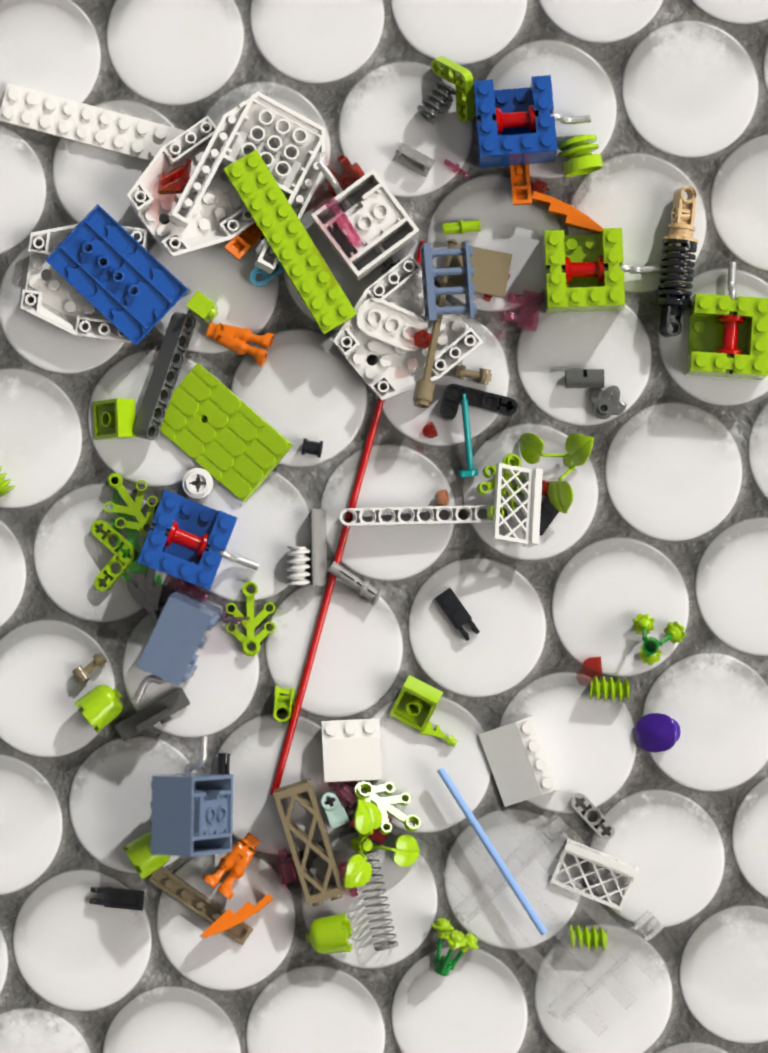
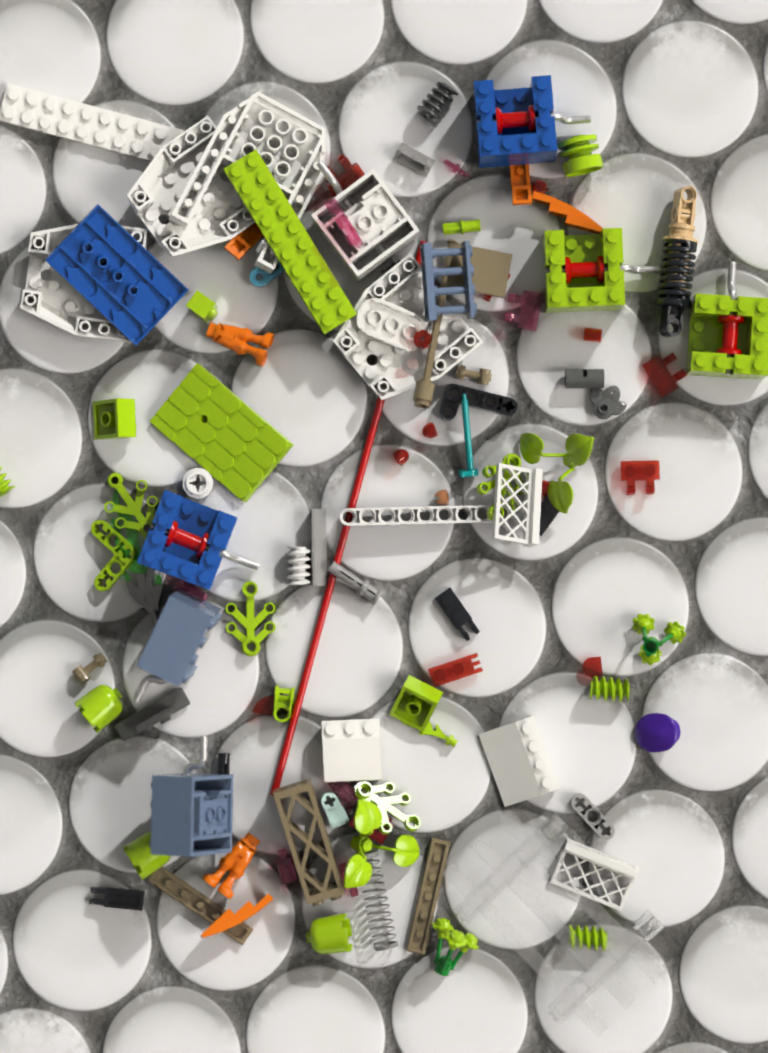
dark grey beam [133,312,196,440] -> none
clear red slope [158,158,192,195] -> none
bracket [222,598,250,624] -> none
black bush [302,438,323,458] -> none
lime beam [431,56,475,123] -> none
light blue piece [437,767,548,935] -> none
none -> clear red tile [253,696,274,715]
none -> clear red hinge [393,449,409,466]
none -> dark tan tile [406,837,451,955]
none -> clear red hinge [428,653,483,687]
none -> clear red hinge [583,328,602,342]
none -> clear red plate [620,460,660,495]
none -> clear red plate [642,353,687,398]

